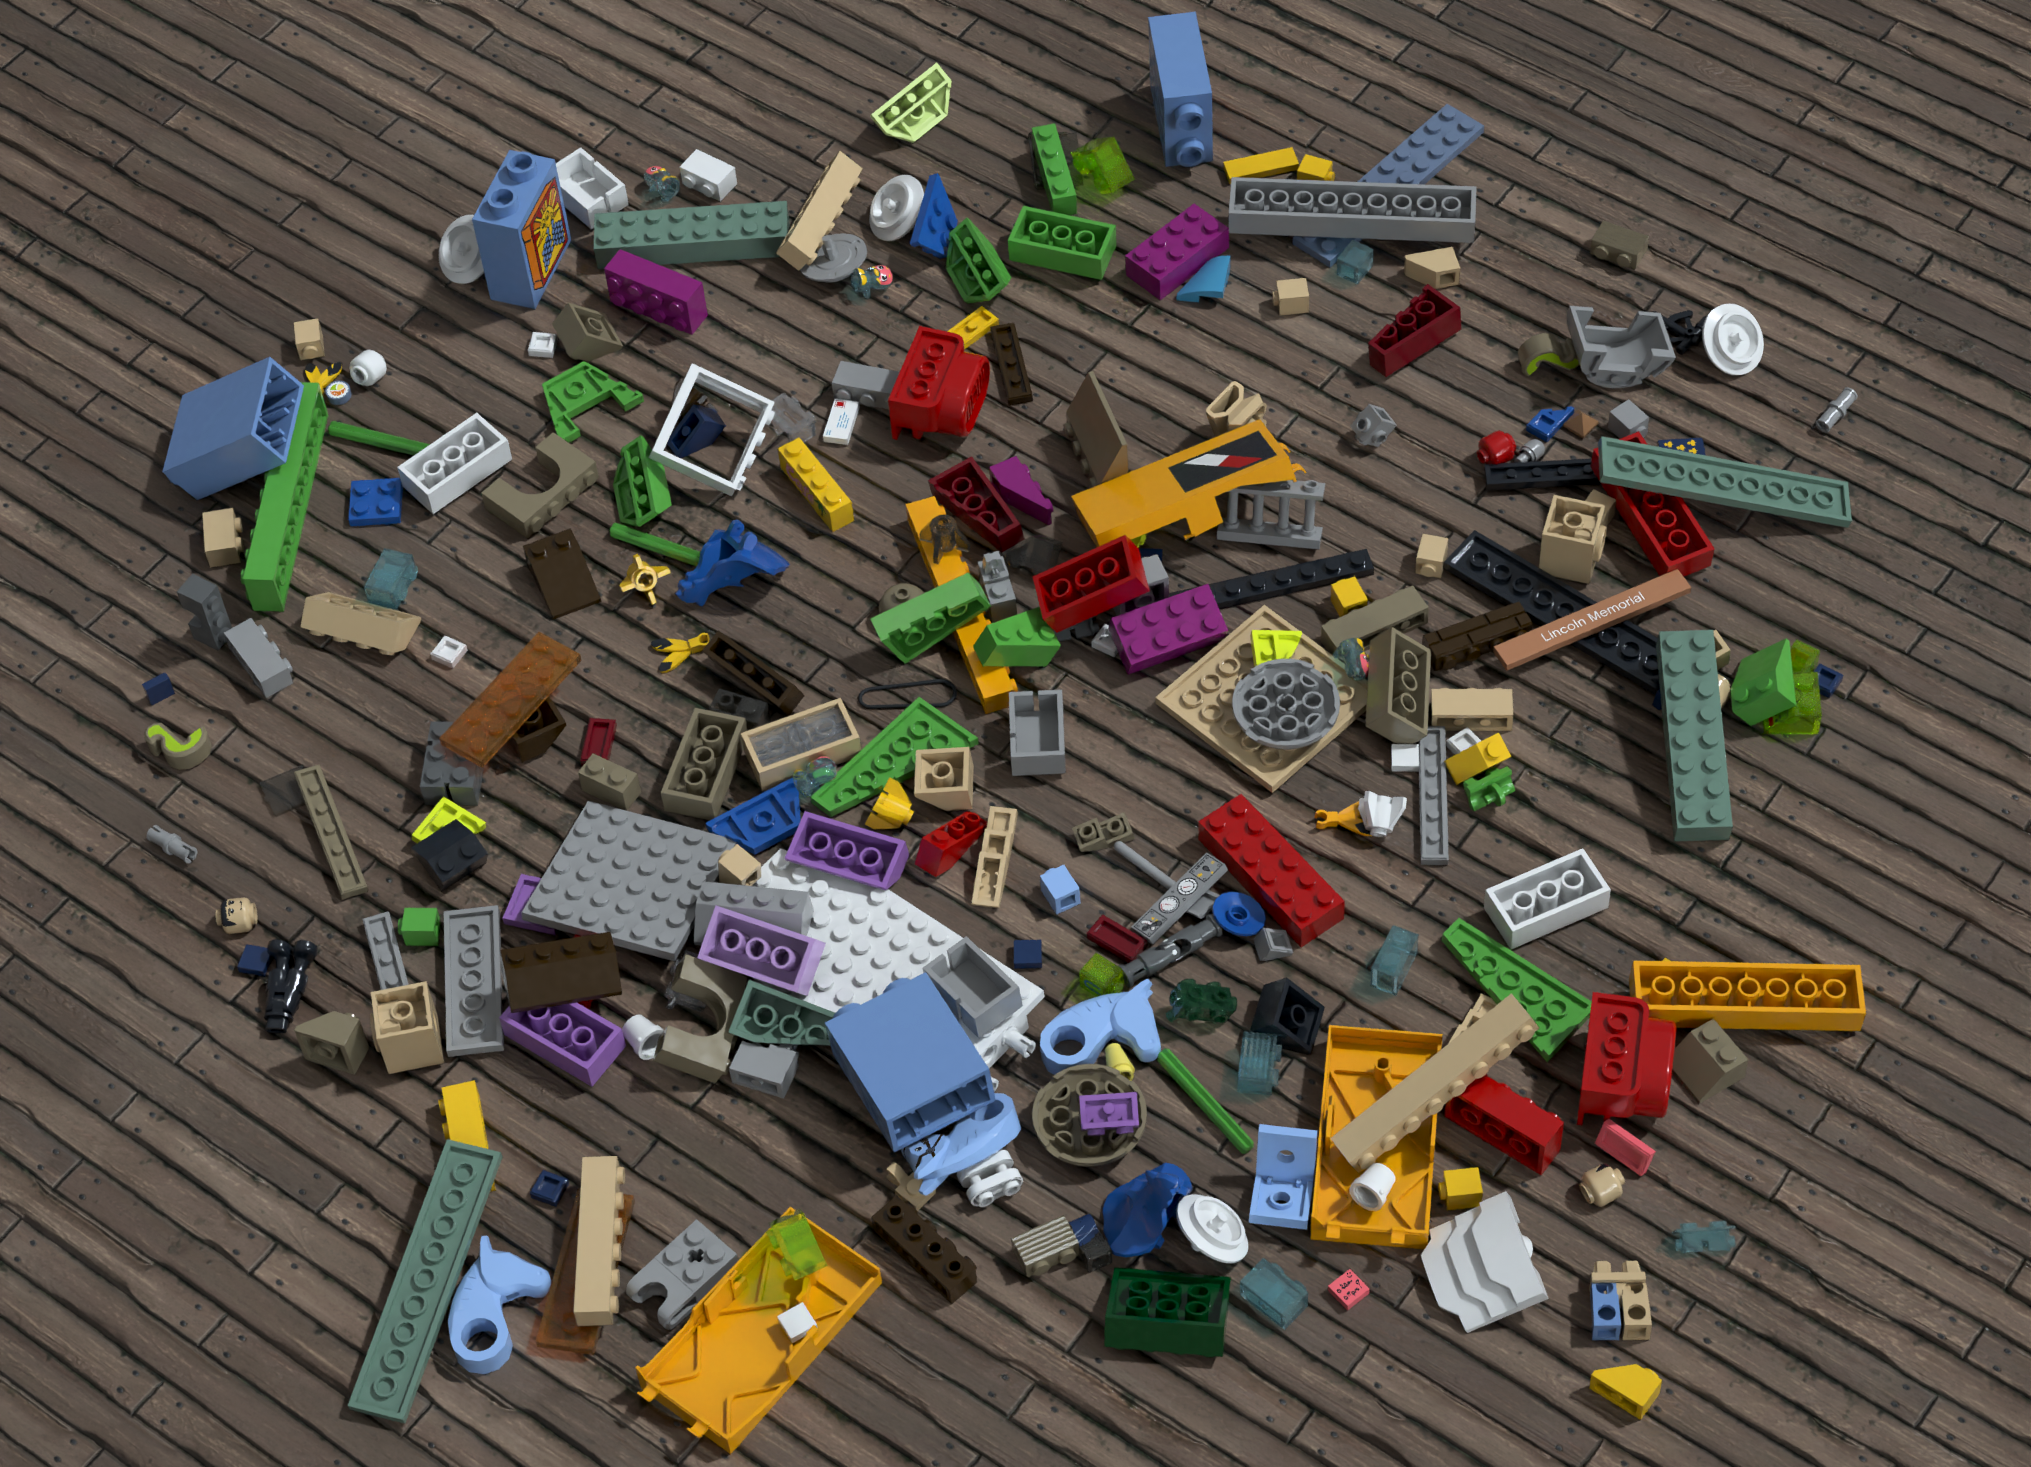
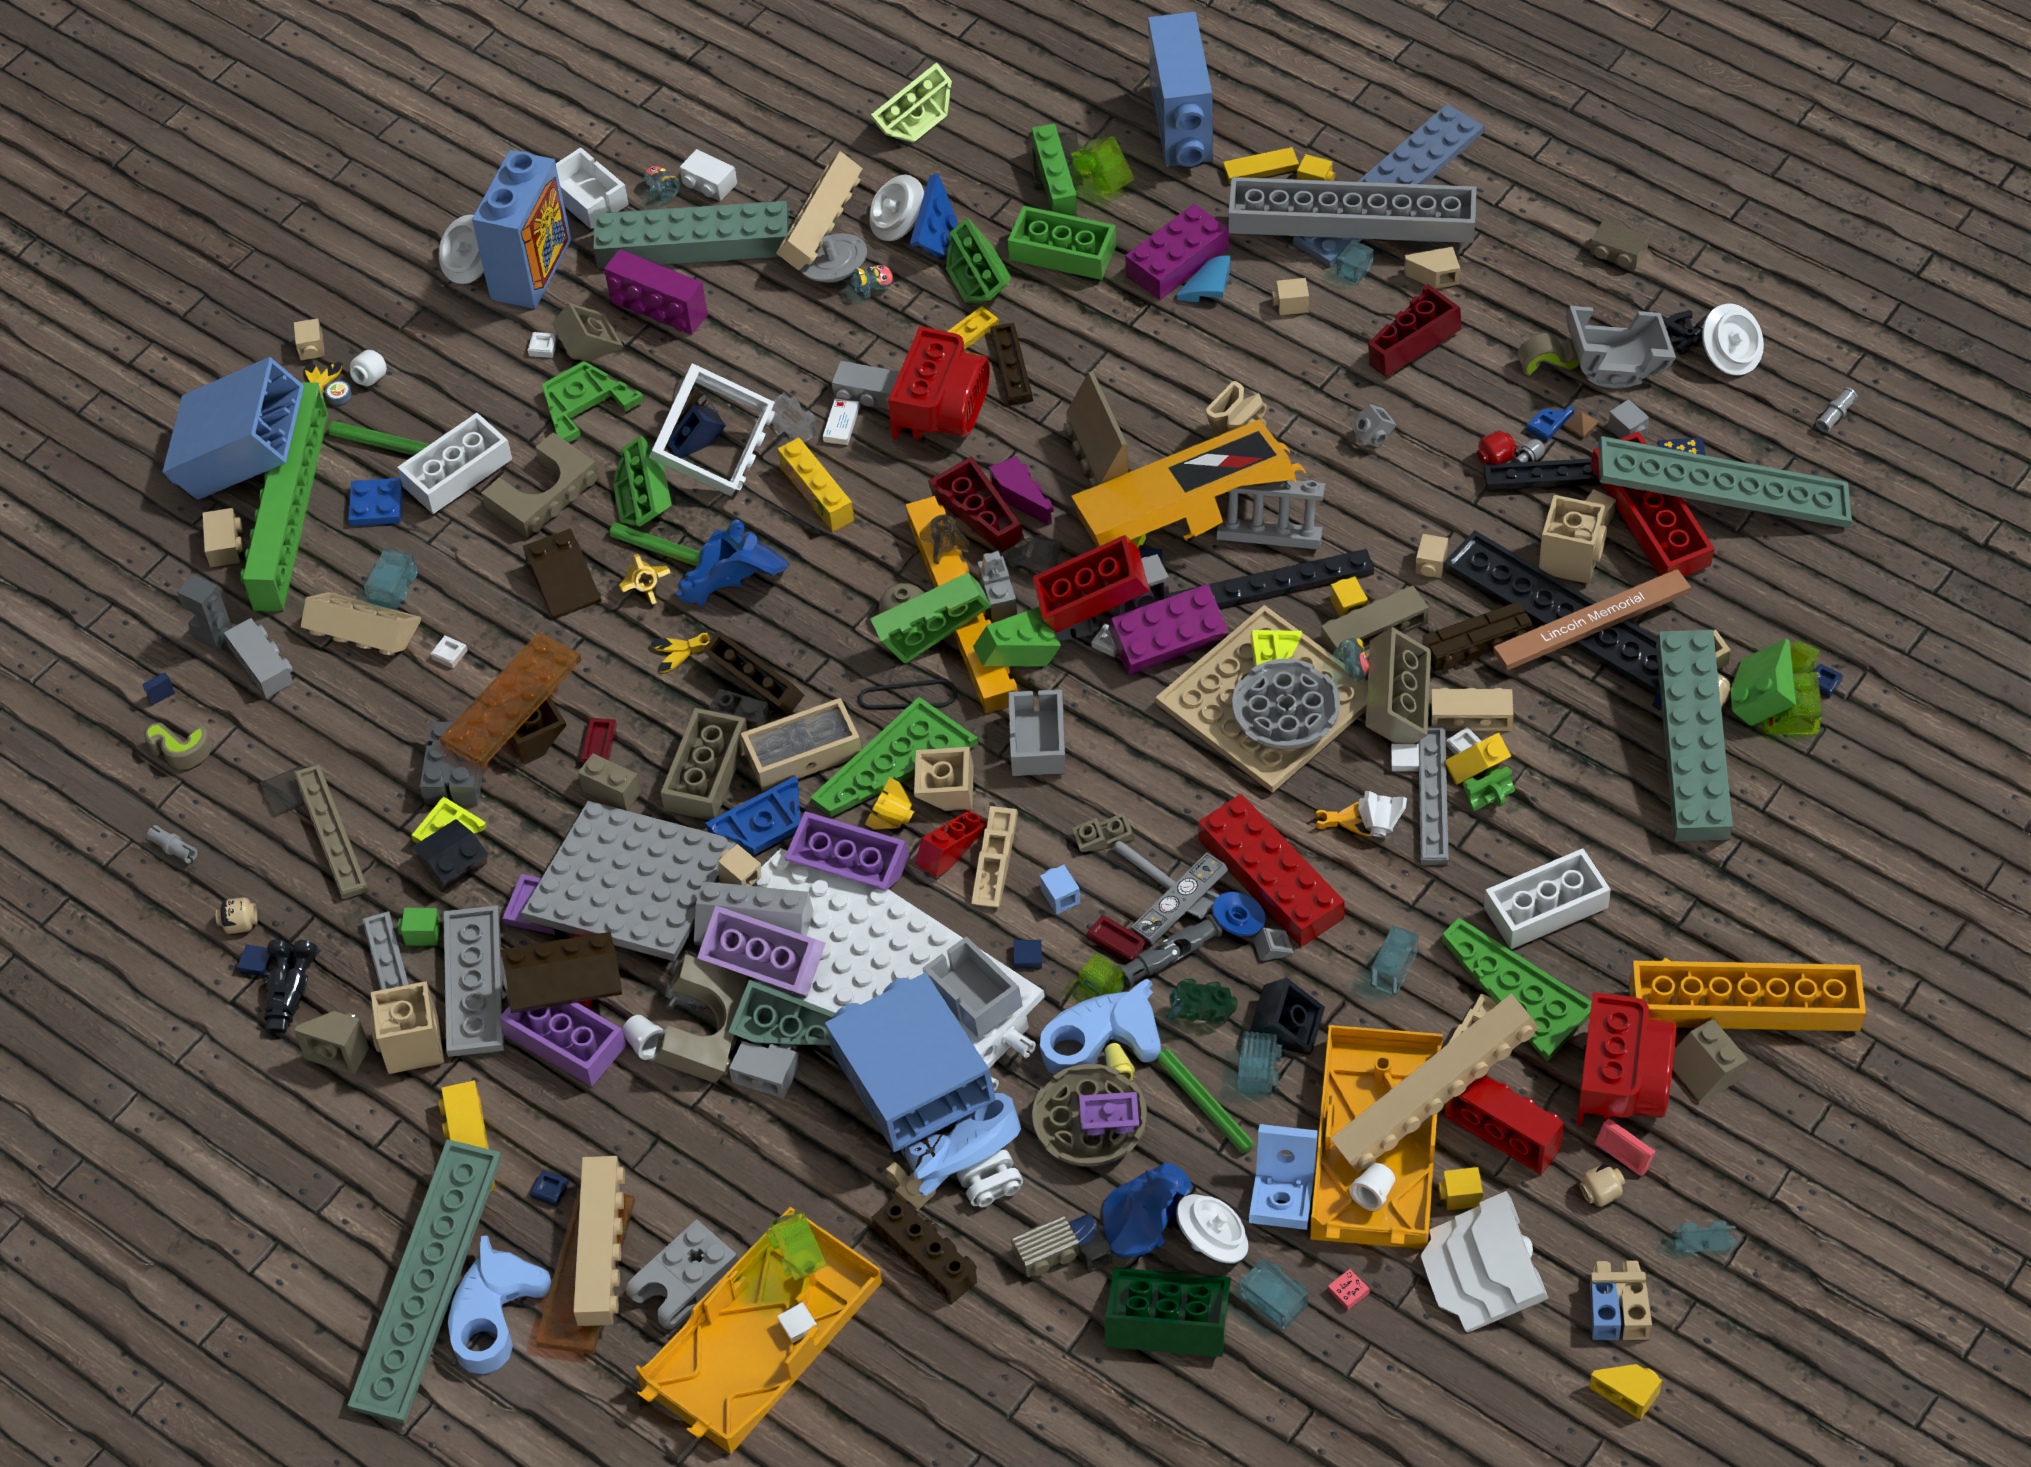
clear light blue animal [793,756,837,797] -> none

